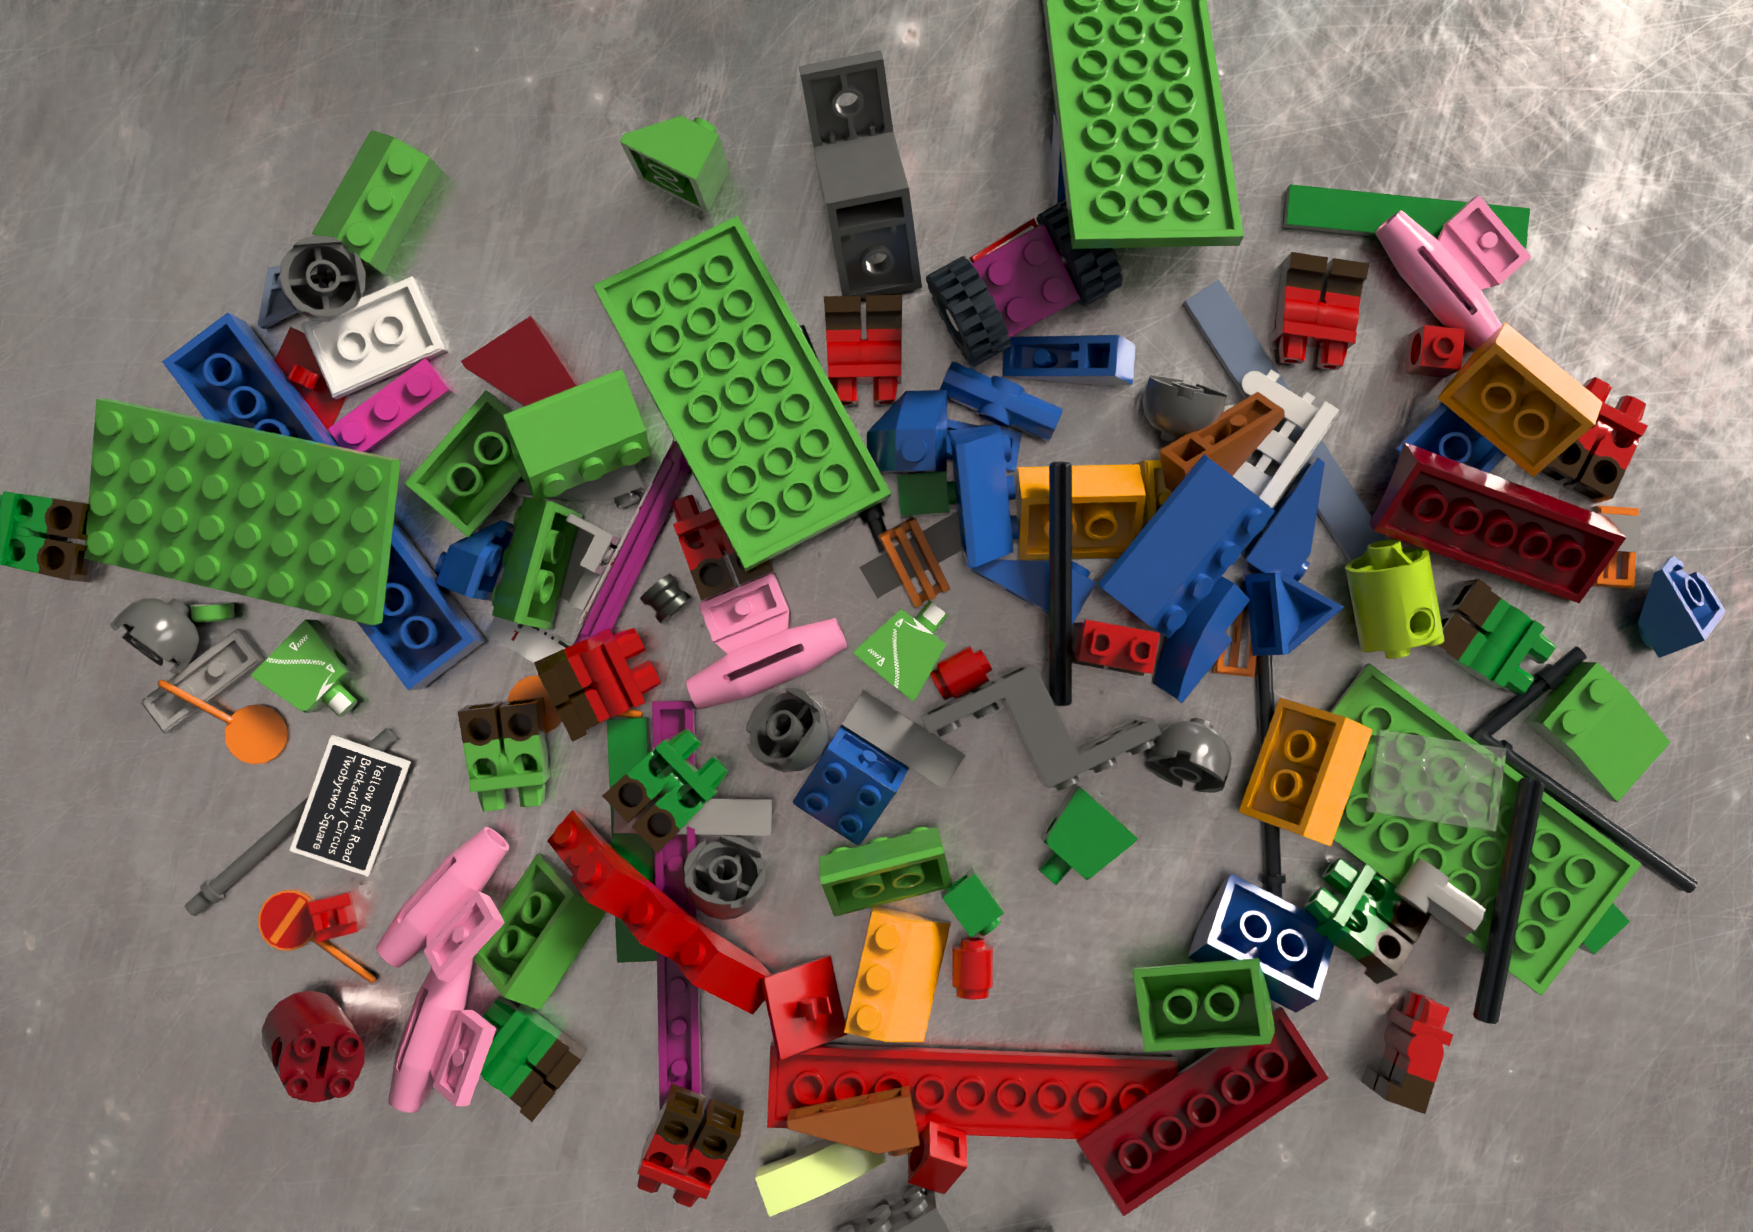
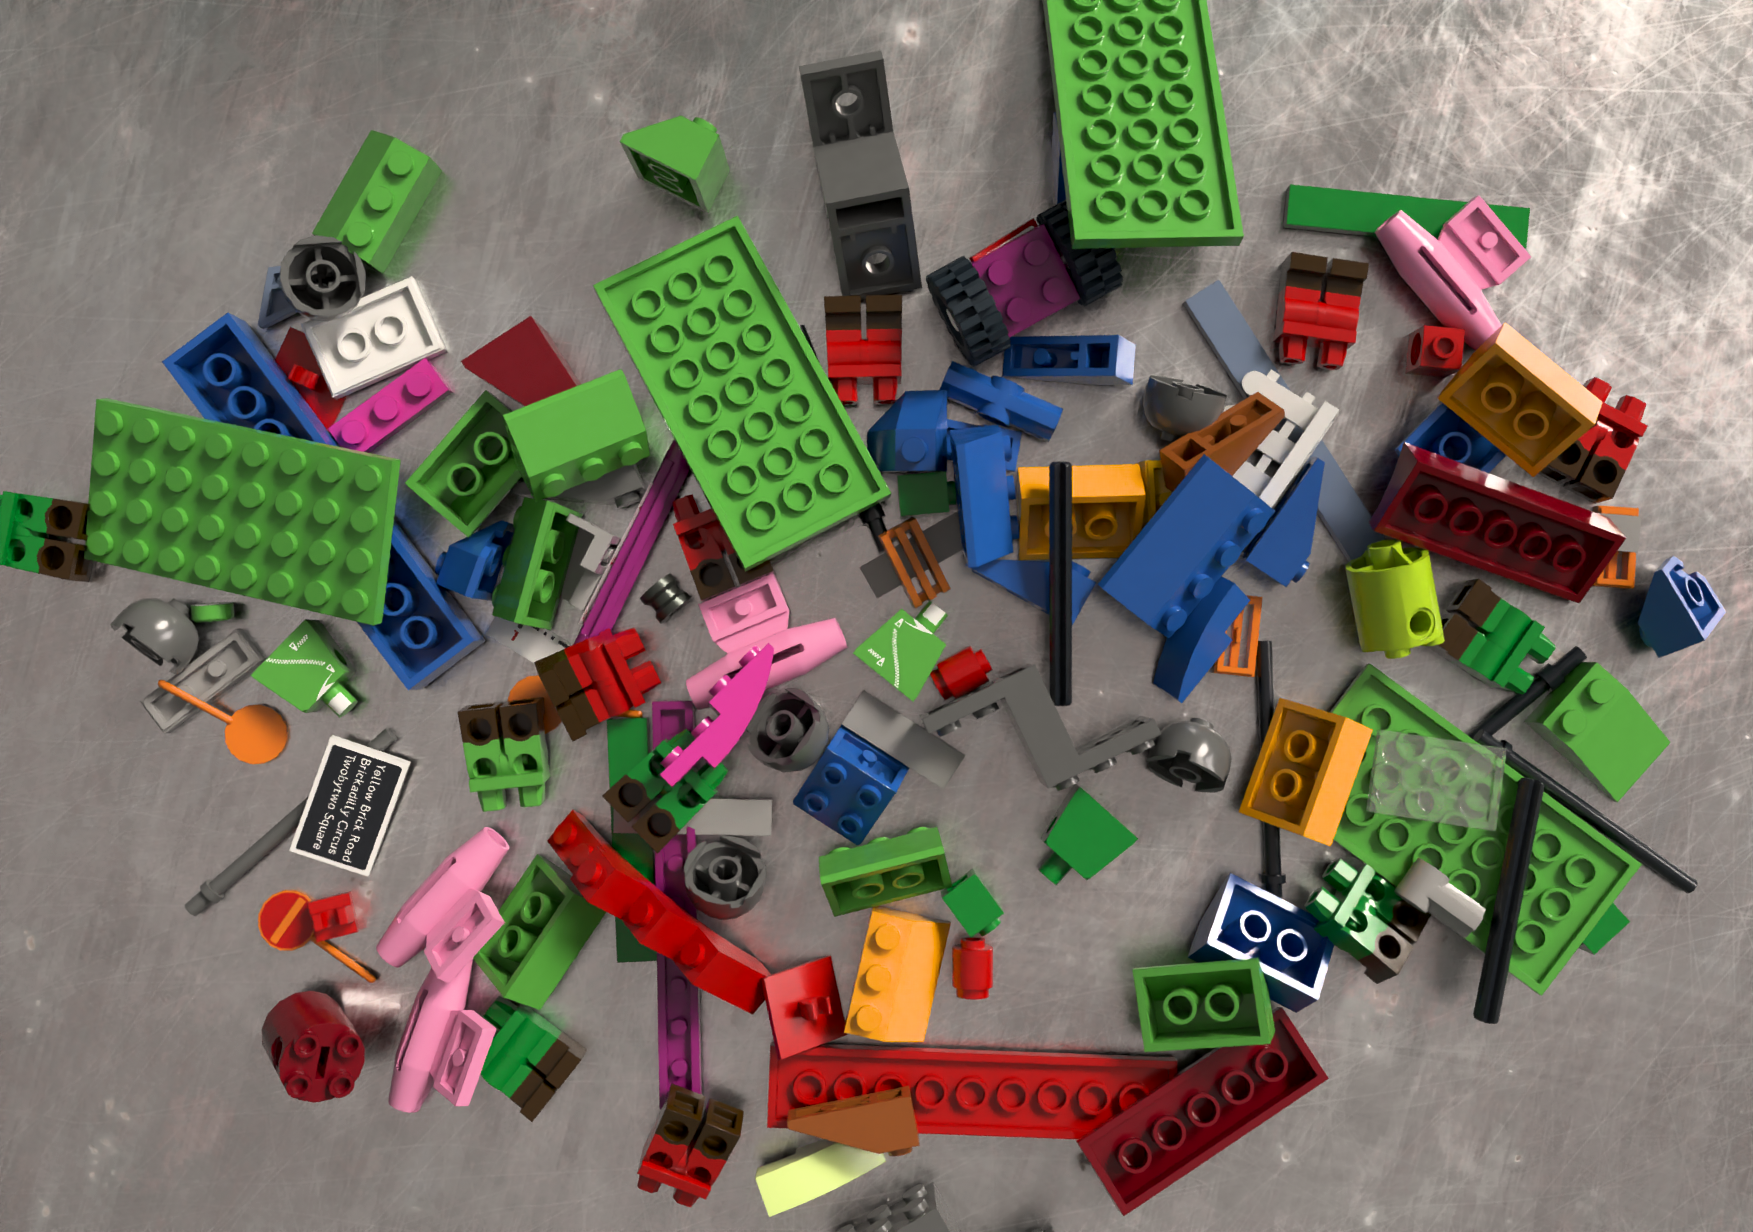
red brick [908,1121,967,1195] -> none
red hips [1072,619,1160,676] -> none
blue slope [1245,572,1344,656] -> none
red hips [1362,990,1454,1114] -> none
none -> dark pink slope [660,643,774,788]

